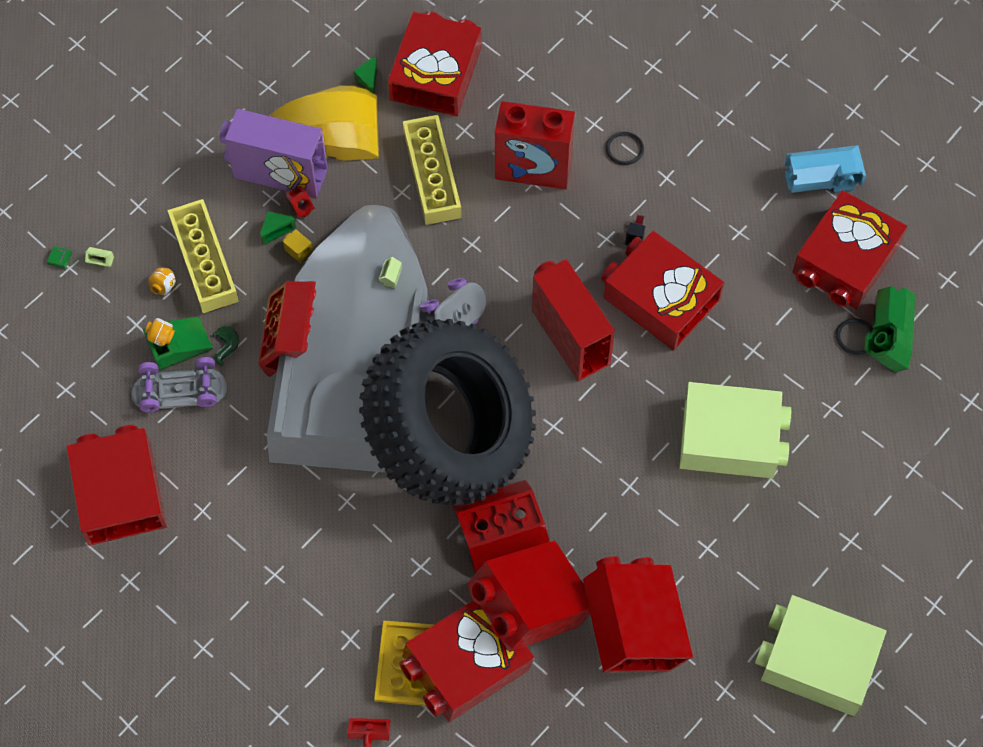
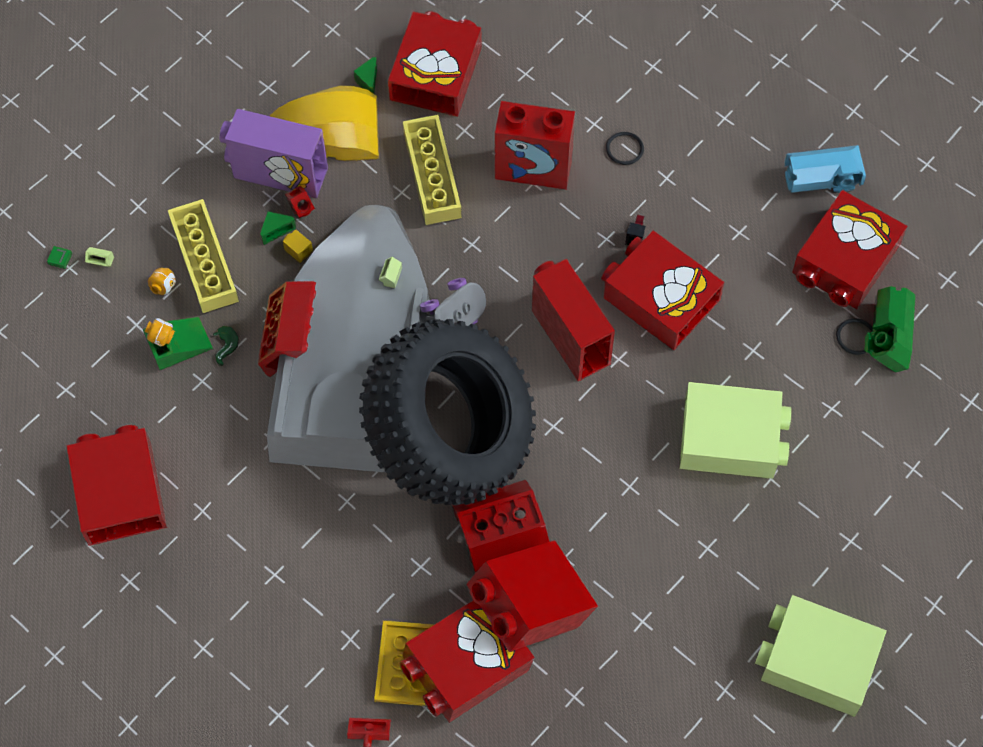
light grey piece [132,357,227,412] -> none
red brick [583,556,693,672] -> none

